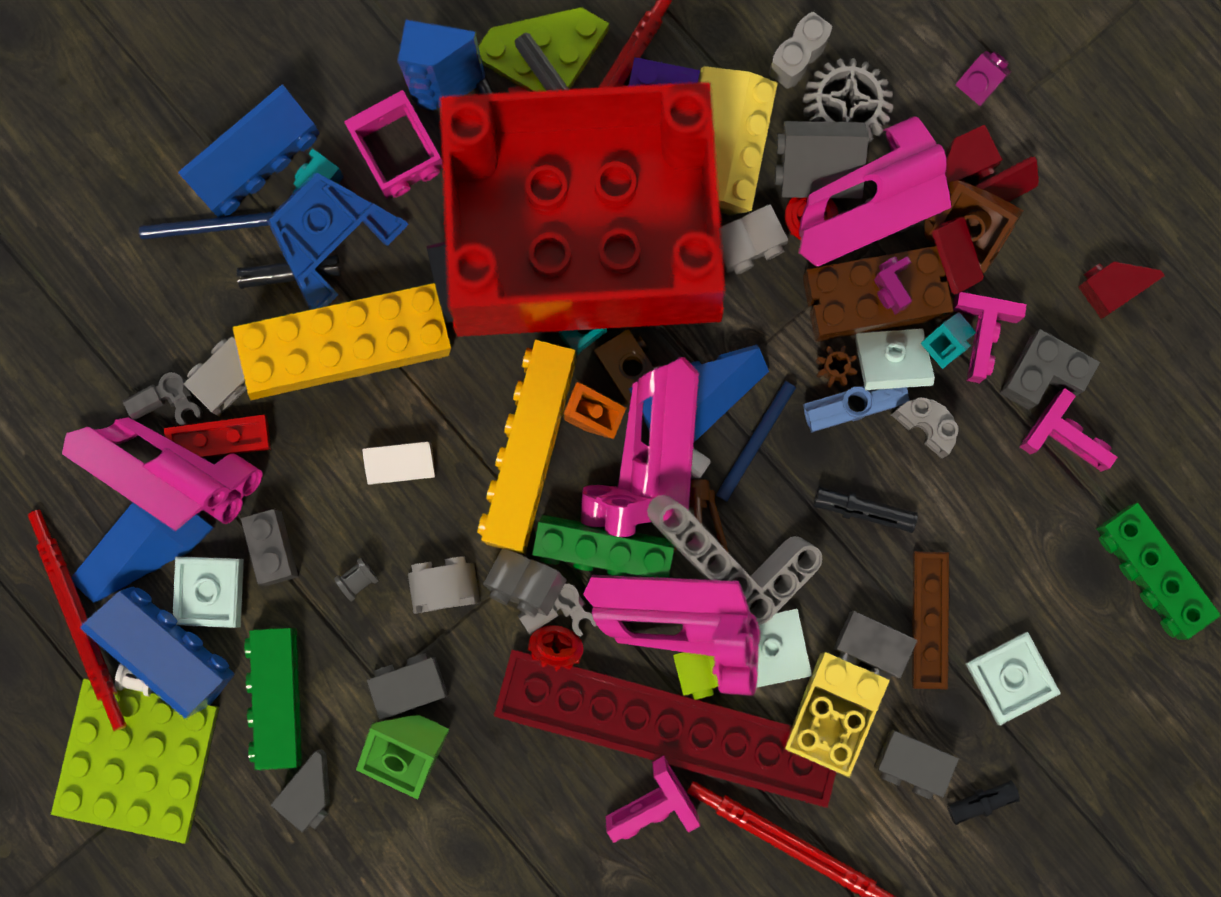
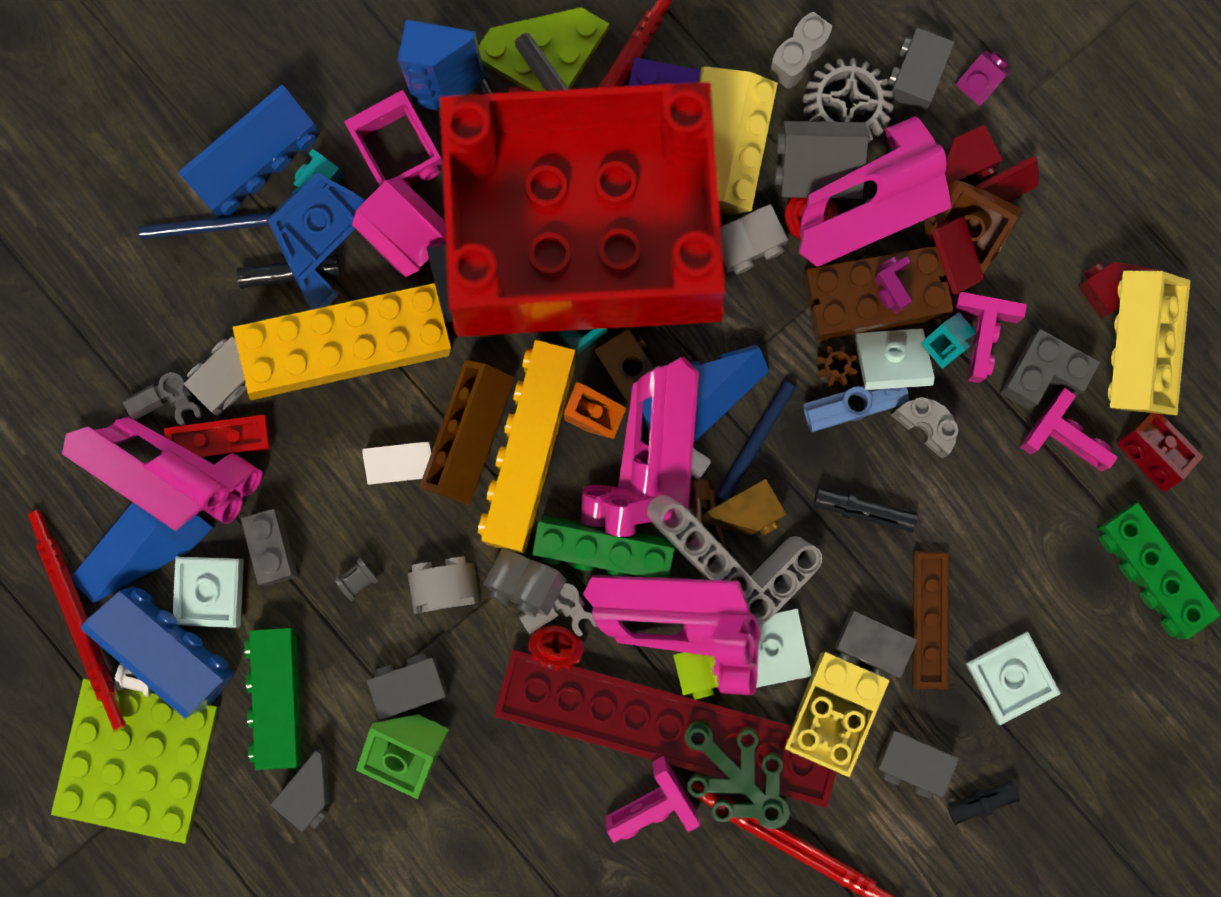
none -> dark pink slope [352,177,446,277]
none -> reddish brown brick [419,360,515,505]
none -> dark green plant [685,720,790,829]
none -> pearl gold slope [702,479,786,536]
none -> dark grey brick [888,28,954,112]
none -> light yellow slope [1108,271,1190,415]
none -> dark red bracket [1117,413,1203,492]

